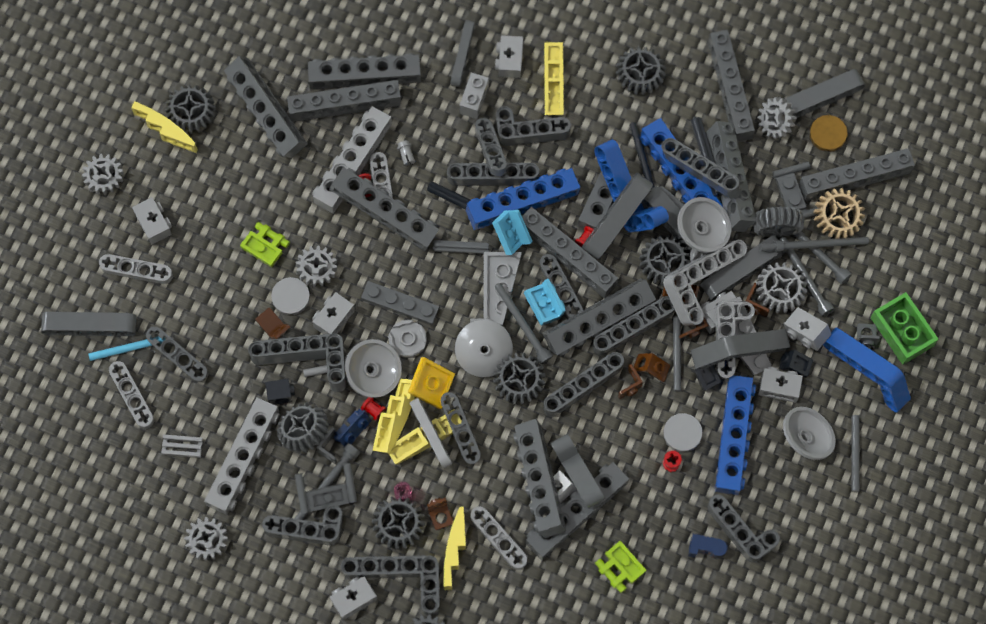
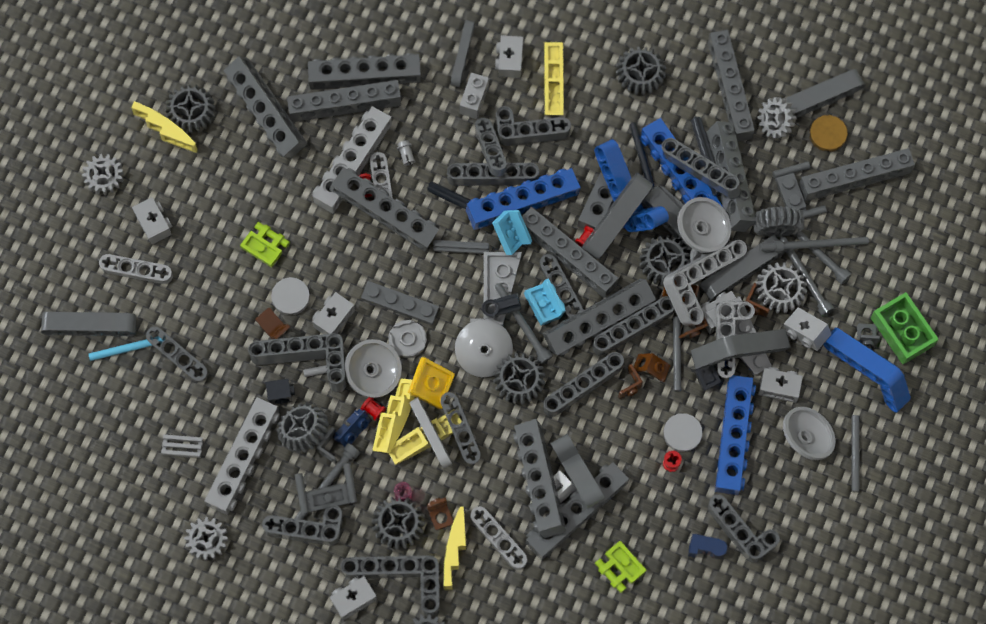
light grey beam [109,361,154,429] -> none
light grey gear [296,246,337,287] -> none
black bracket [779,350,813,378] -> none
tan gear [814,188,865,239] -> none
none -> black piece [482,293,522,318]

